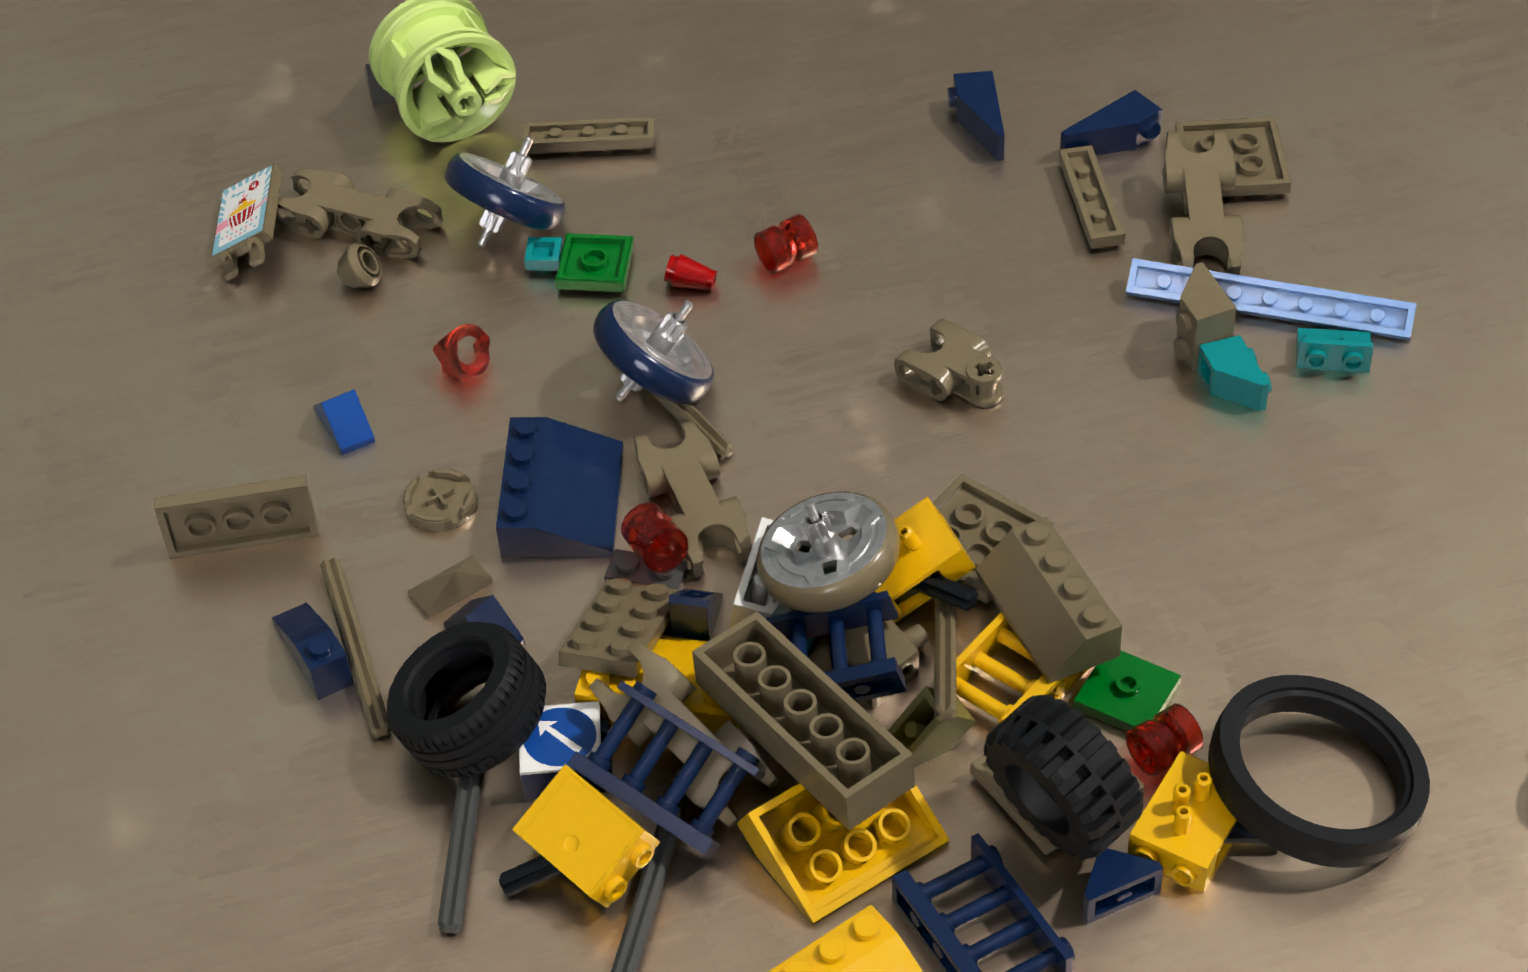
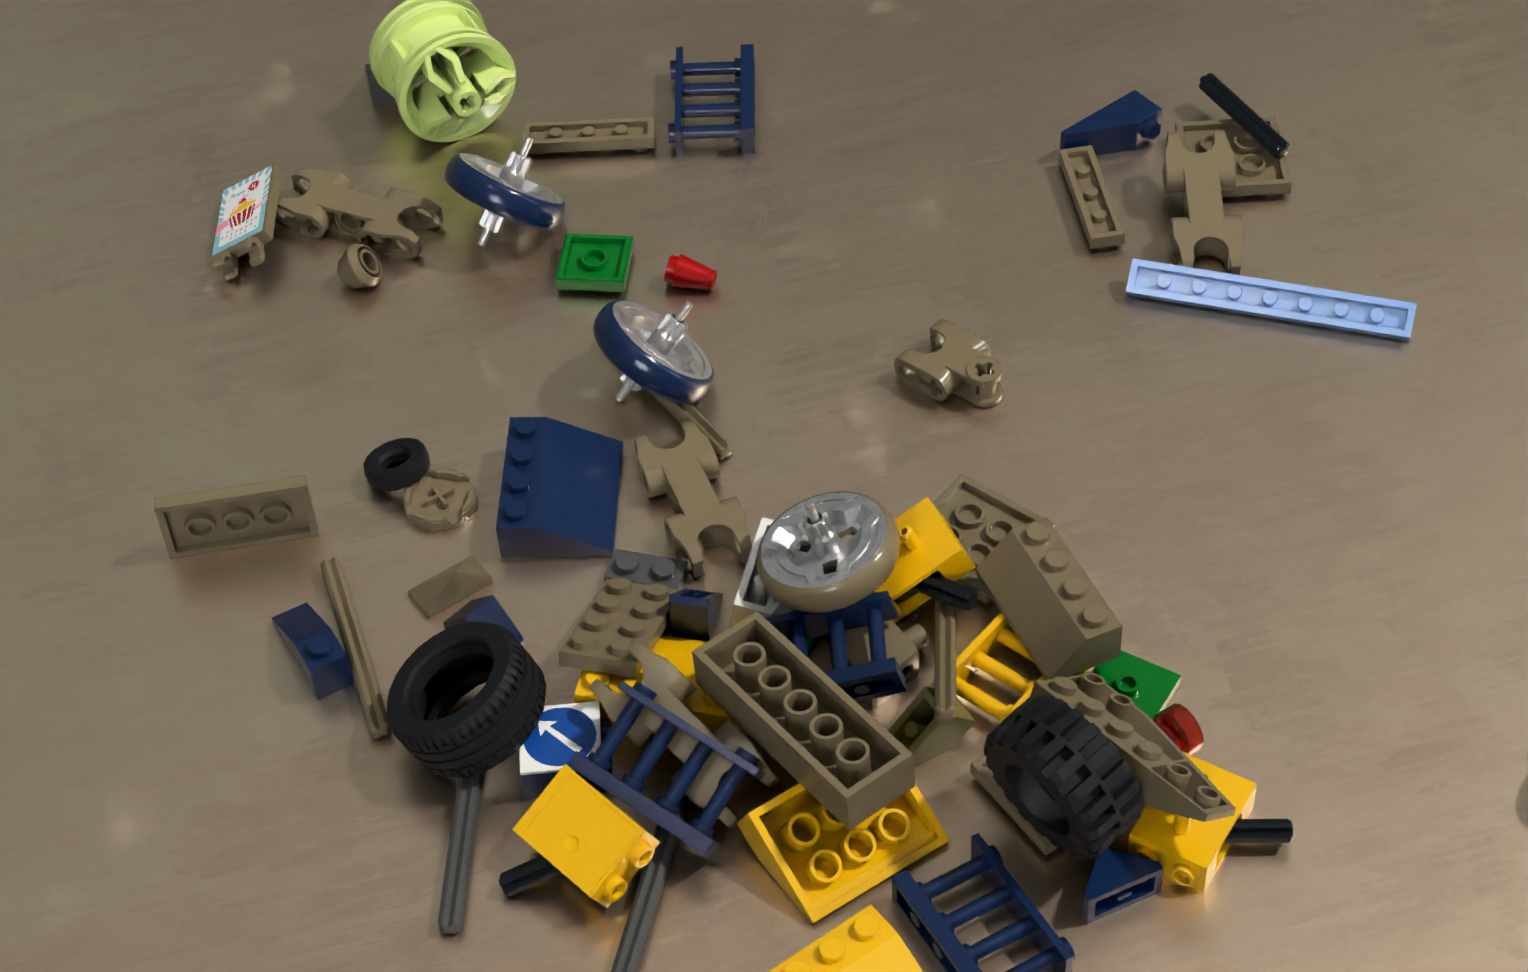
blue slope [313,389,375,455] -> none
clear red piece [433,323,490,382] -> none
teal plate [524,237,563,271] -> none
clear red wheel [621,502,688,572] -> none
clear red wheel [754,214,818,274] -> none
dark blue slope [947,71,1005,161] -> none
dark tan slope [1173,262,1236,372] -> none
teal slope [1197,335,1272,411] -> none
black tyre [1208,675,1430,868] -> none
teal bracket [1296,327,1373,373] -> none
none -> black tyre [363,438,430,492]
none -> dark blue fence [668,44,755,156]
none -> dark tan wedge [1030,672,1236,822]
none -> black axle [1199,73,1290,159]

